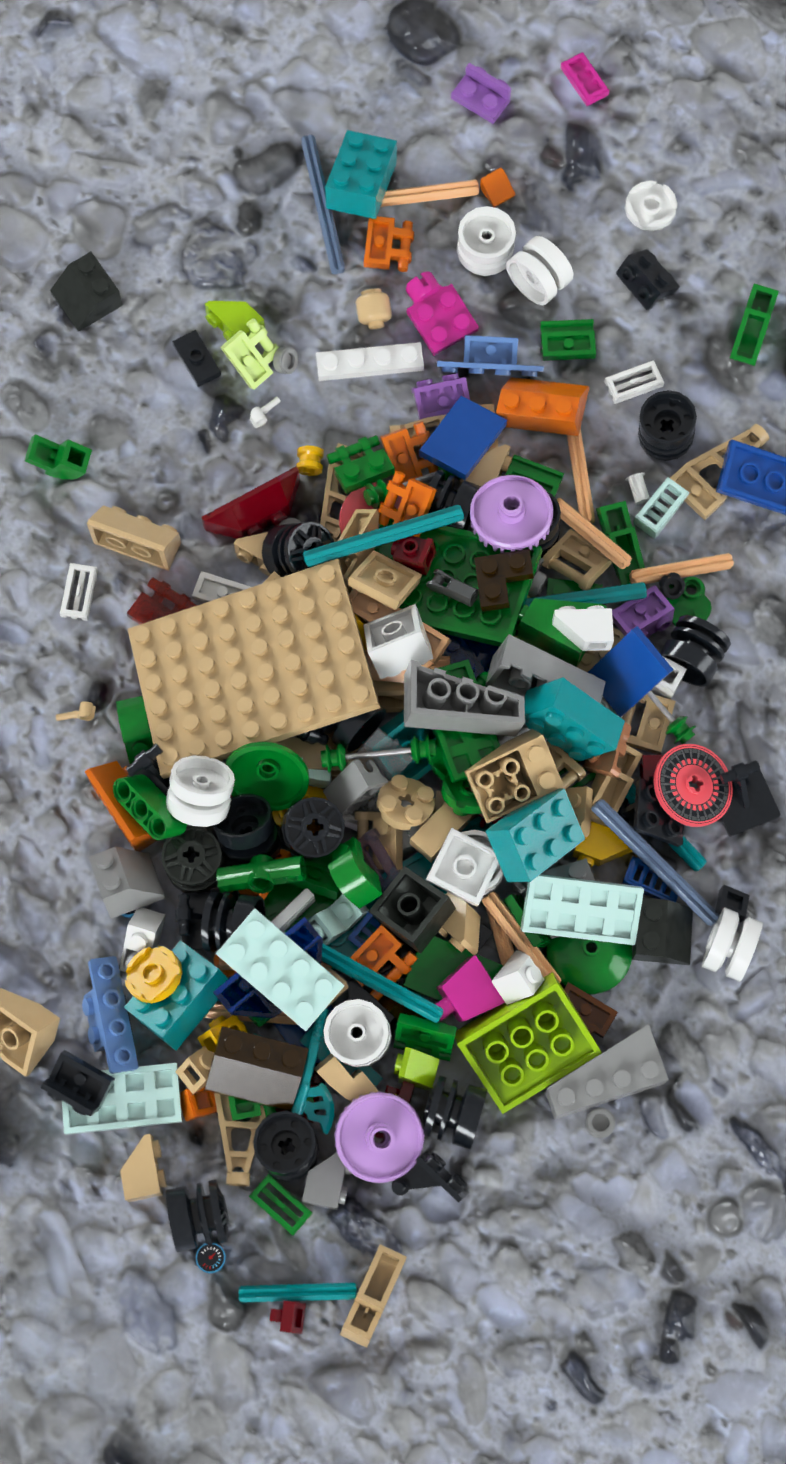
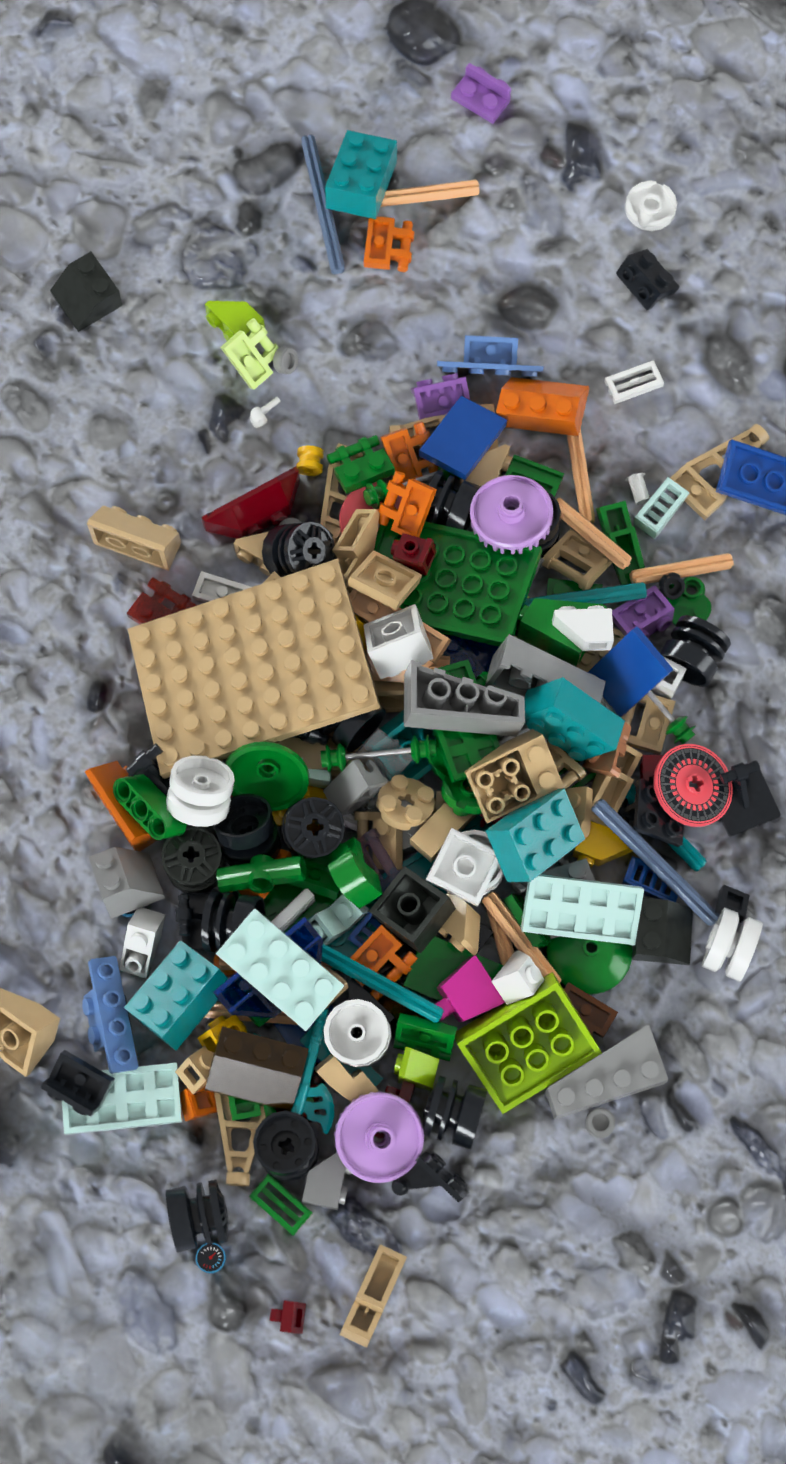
green brick [24,434,92,480] -> none
tan hand [56,701,96,721] -> none
white tile [60,563,98,621] -> none
green brick [116,696,153,764] -> none
tan slope [120,1134,167,1202] -> none
yellow tile [125,946,182,1003] -> none
black plate [172,330,221,387] -> none
teal axle [238,1283,357,1302] -> none
teal axle [303,505,464,567] -> none
white plate [316,342,424,381] -> none
tan head [356,288,392,329] -> none
dark pink plate [406,271,479,356] -> none
dark grey bar [426,569,479,607] -> none
white wheel [457,206,516,276] -> none
dark brown plate [474,549,534,612] -> none
orange slope [480,167,516,208] -> none
white wheel [506,236,574,306] -> none
light grey tile [528,571,548,598] -> none
green plate [540,319,596,361] -> none
dark pink plate [560,52,609,106] -> none
black wheel [638,390,697,461] -> none
green slope [729,283,779,366] -> none

